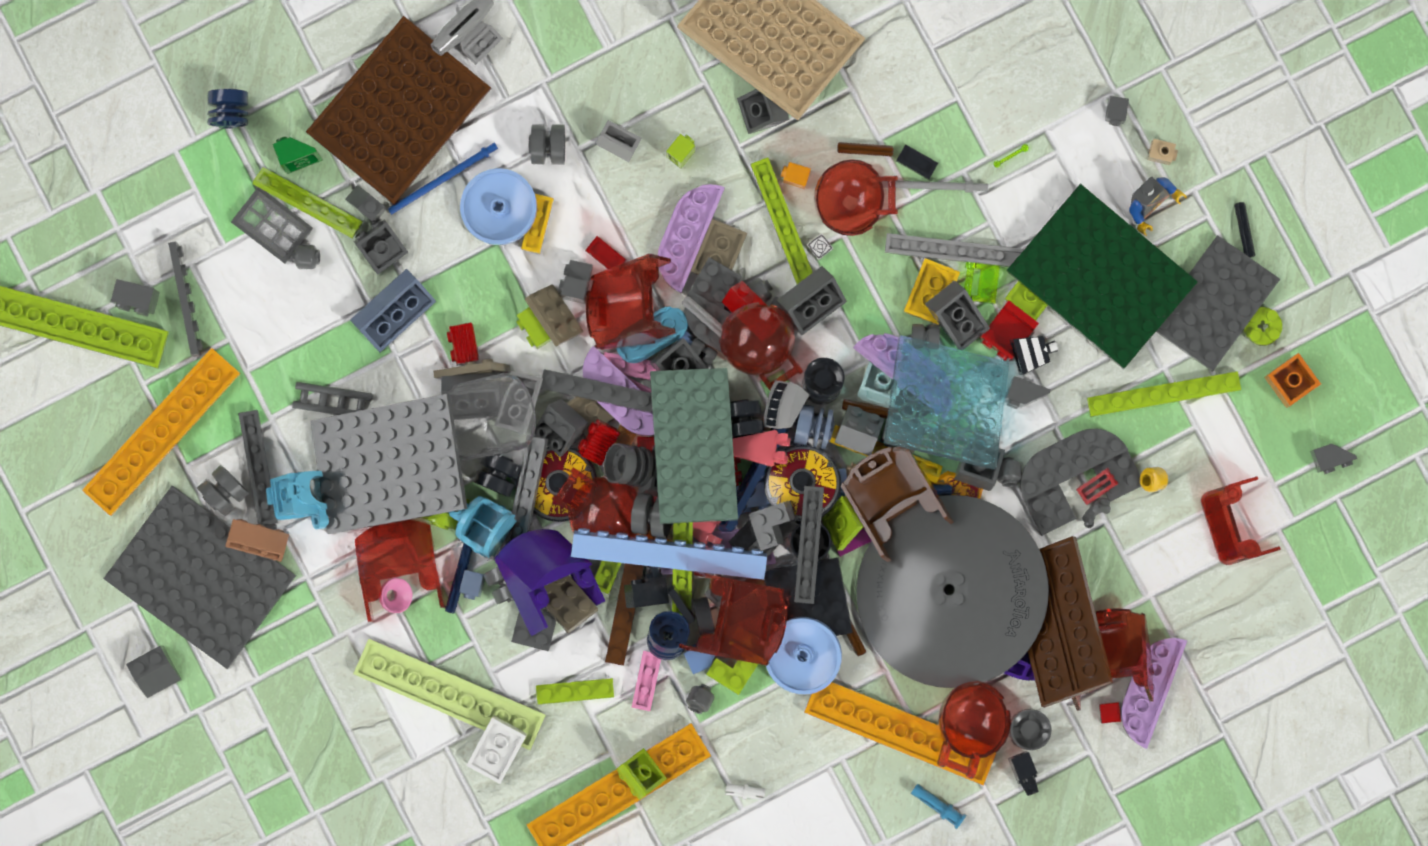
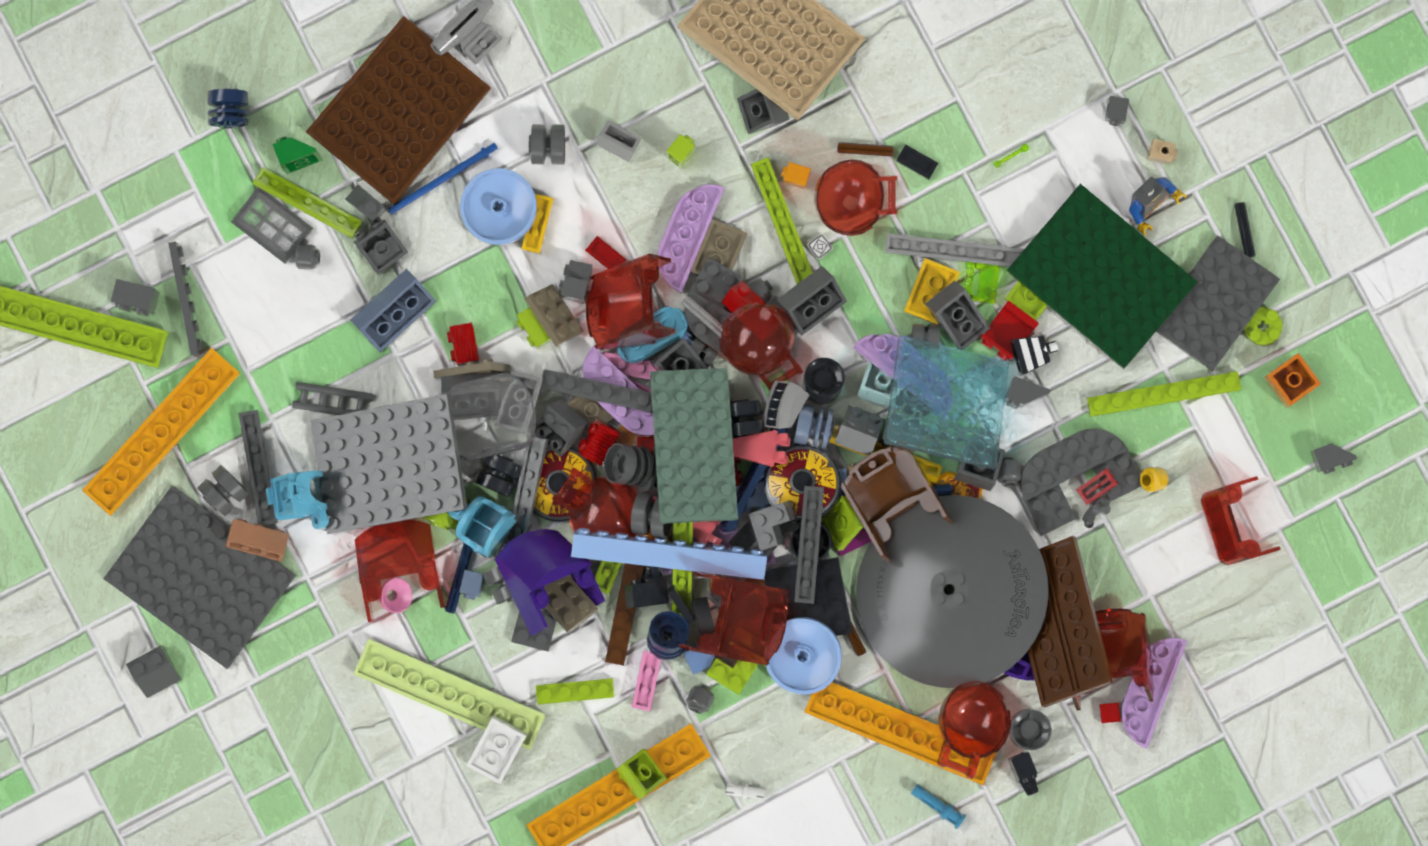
reddish brown axle [842,399,898,419] -> none
light grey bar [874,180,988,193] -> none

